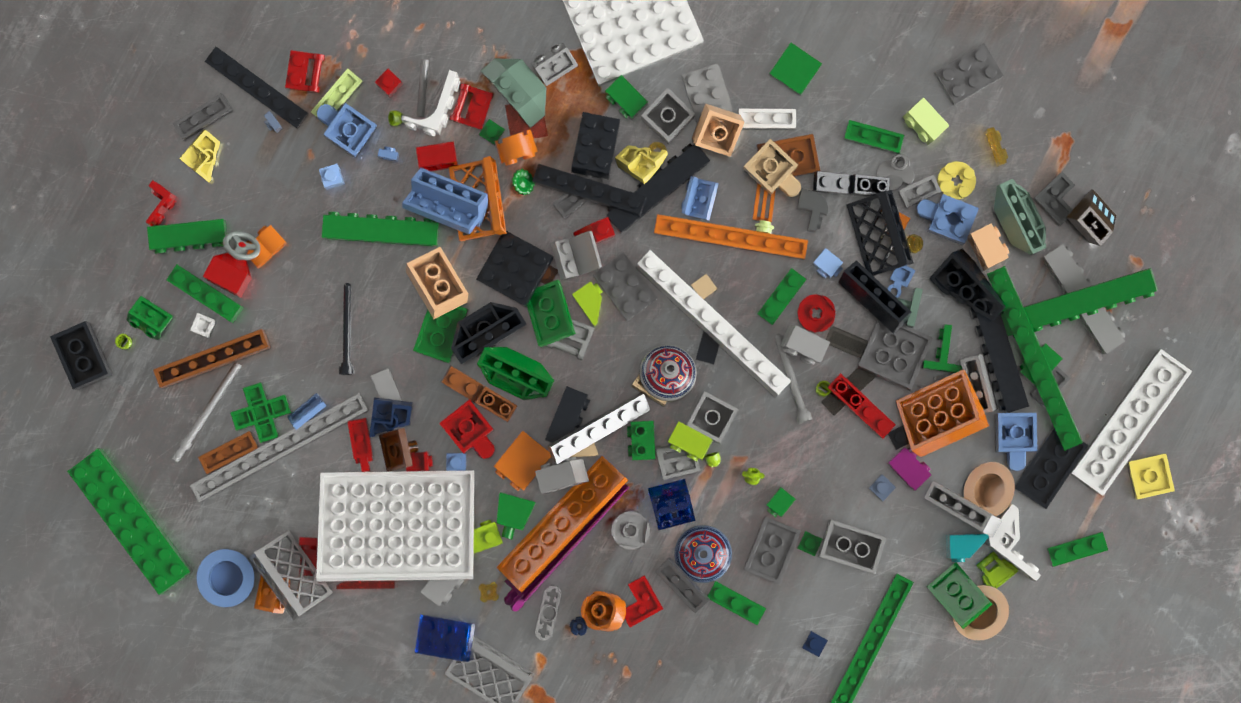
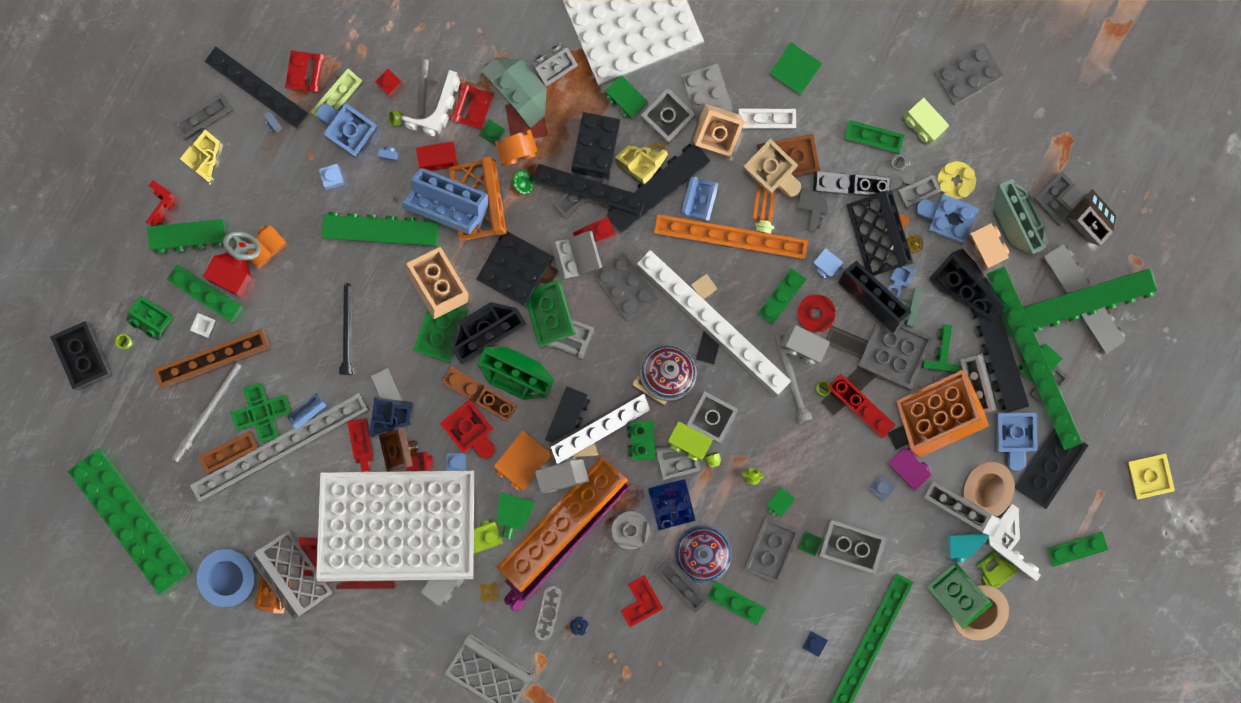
clear blue plate [415,615,475,662] -> none
lime slope [572,281,603,327] -> none
orange brick [581,591,626,632] -> none
clear yellow plate [985,127,1008,167] -> none
white plate [1071,349,1192,496] -> none

